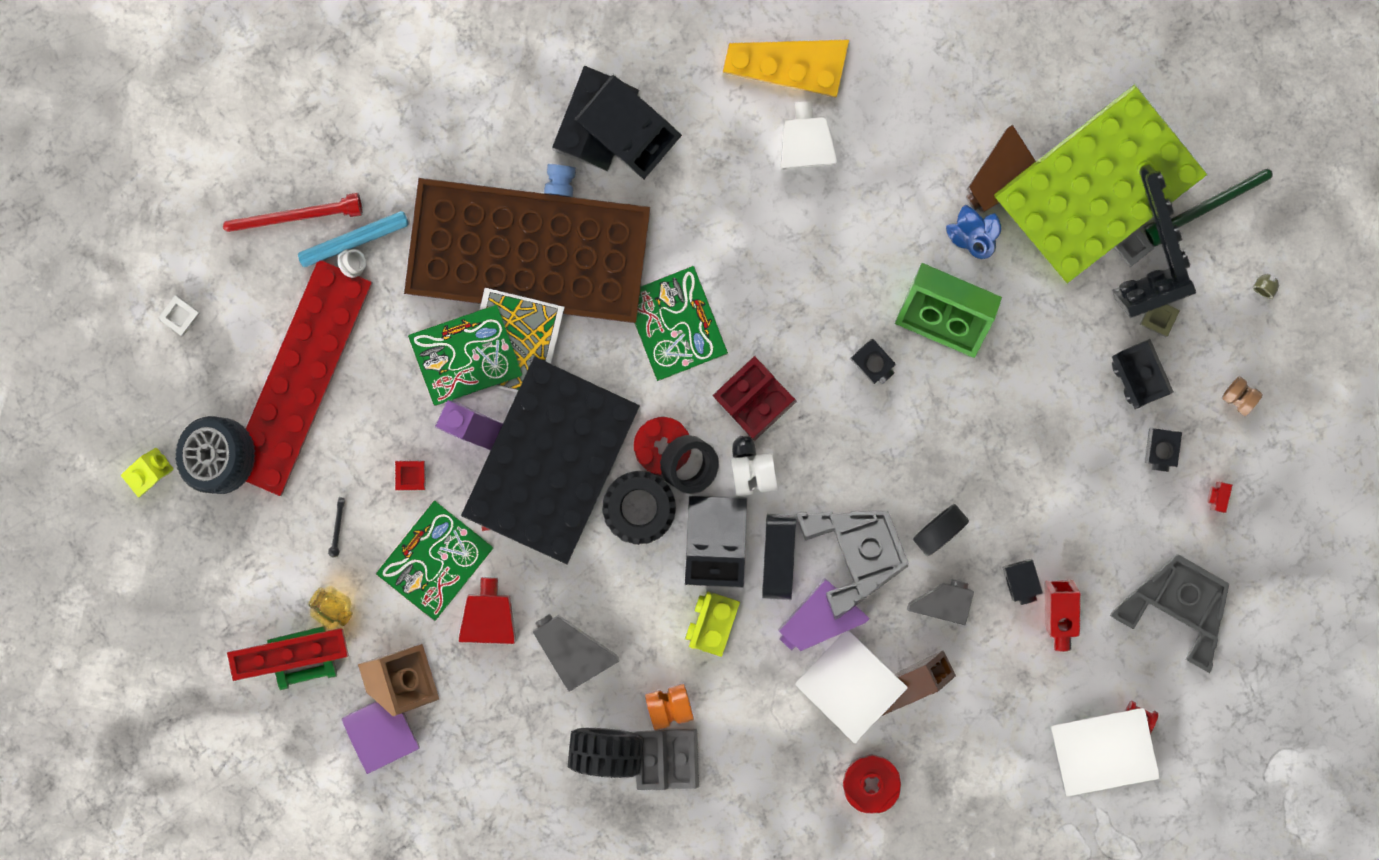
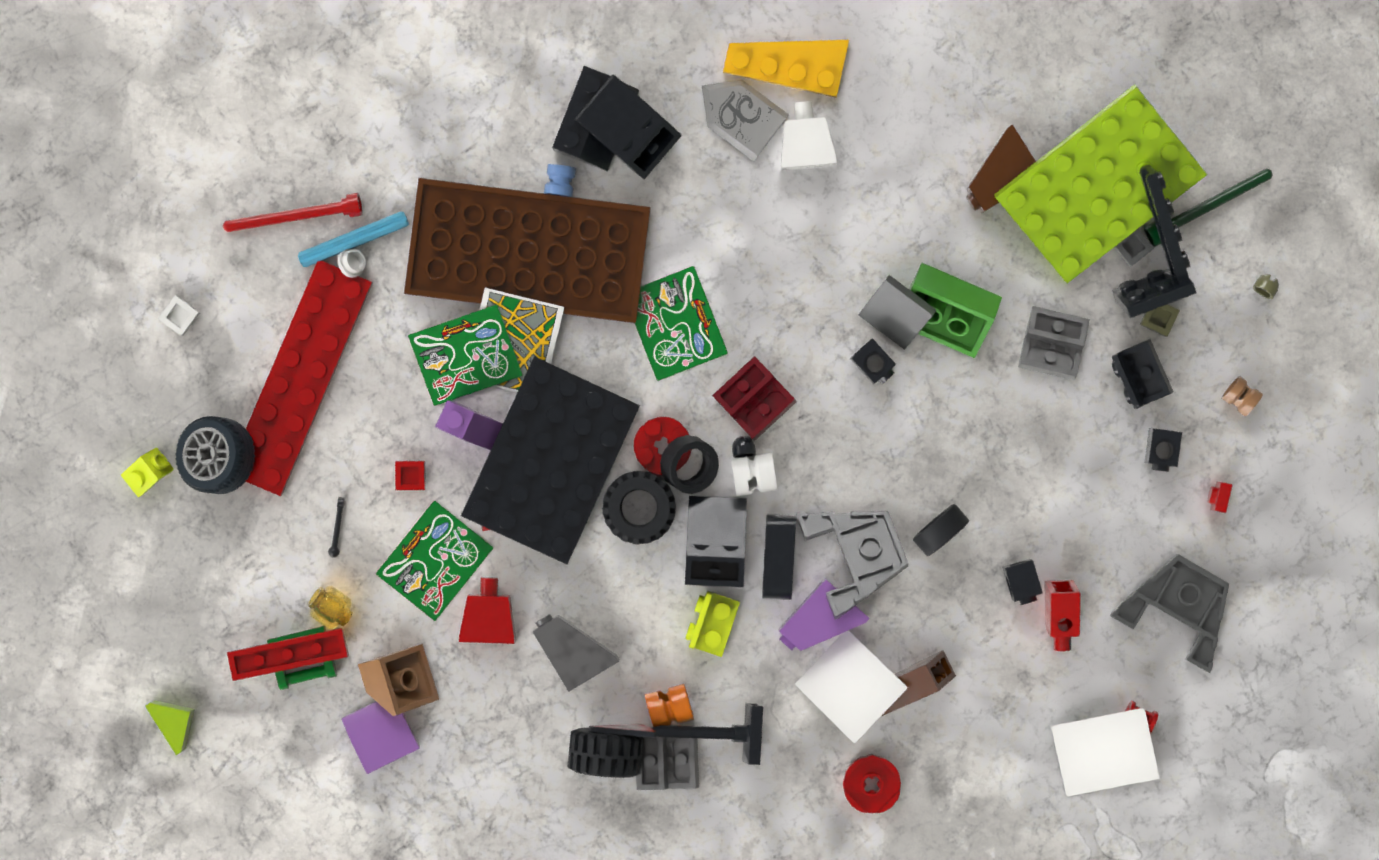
flat silver slope [907,579,974,625] -> none
blue plate [946,205,1001,259] -> none
none -> lime slope [145,700,195,755]
none -> black piece [589,703,763,765]
none -> light grey tile [702,80,789,161]
none -> tile [858,275,936,350]
none -> flat silver slope [1018,306,1090,380]

